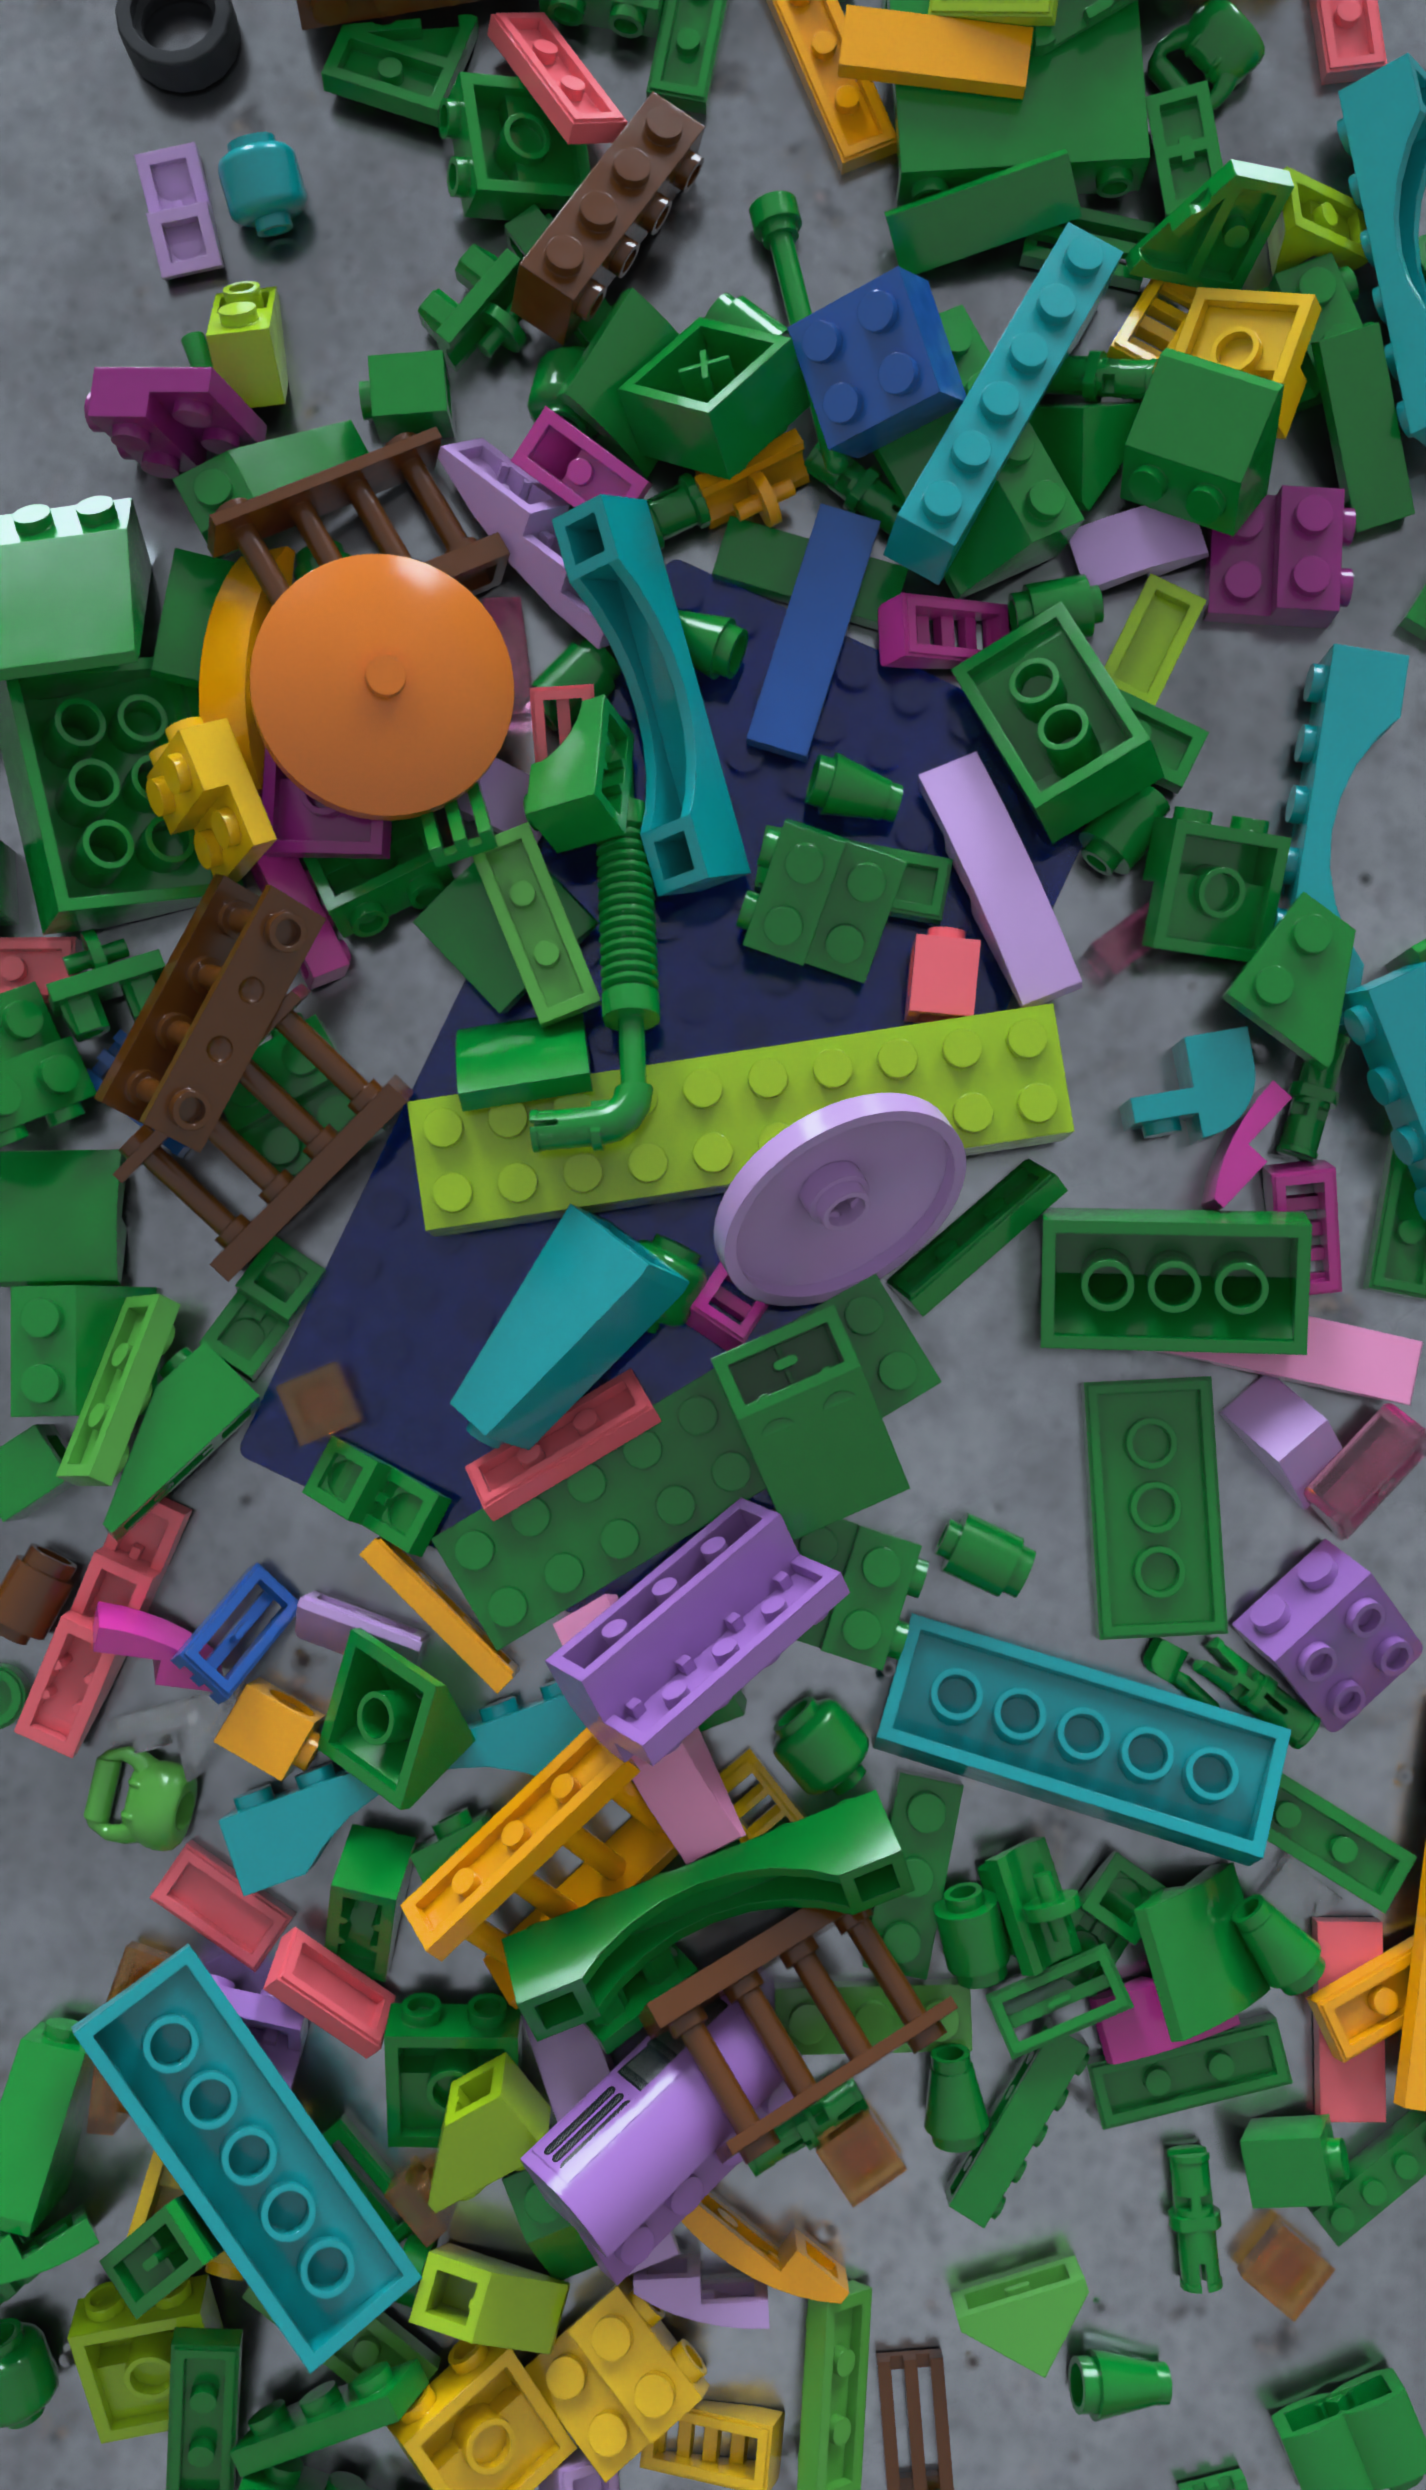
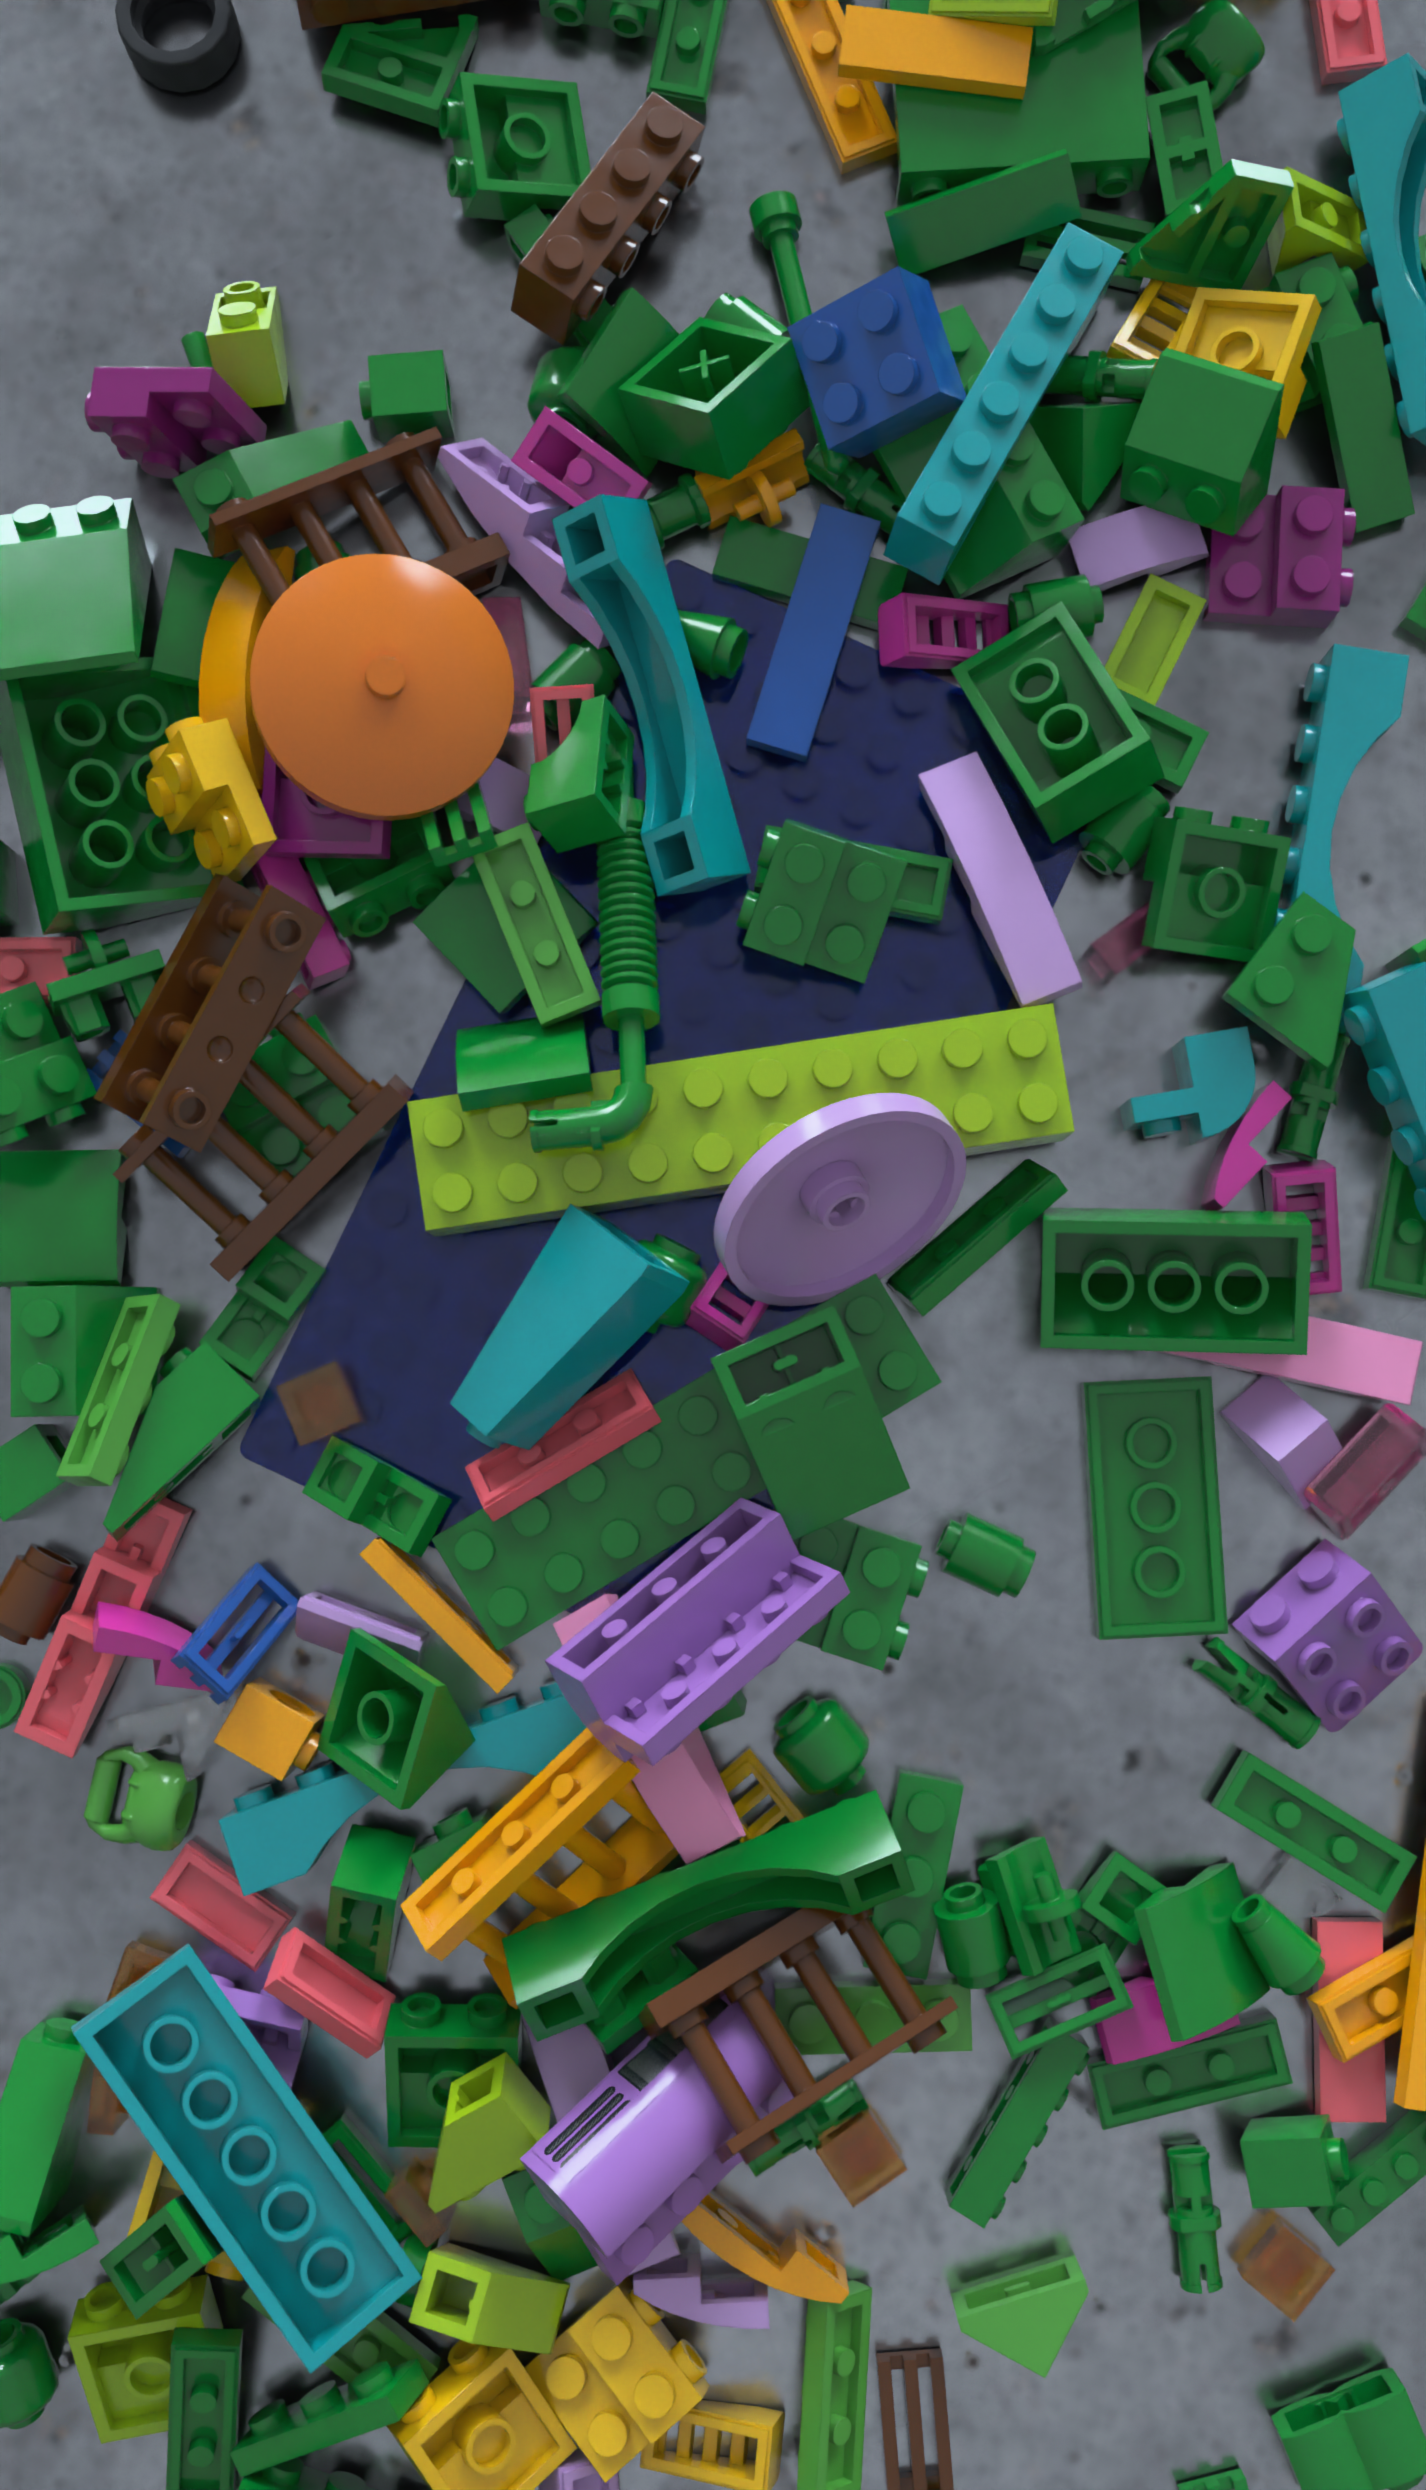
lavender slope [134,142,224,280] -> none
teal head [218,132,307,237] -> none
green hips [418,244,528,372] -> none
coral tile [487,12,628,145] -> none
green cone [805,752,904,822] -> none
teal arch [873,1613,1291,1866] -> none
coral brick [904,927,981,1023] -> none
green cone [924,2043,989,2153] -> none
green cone [1068,2348,1172,2422] -> none
green hand [1143,1637,1219,1707] -> none

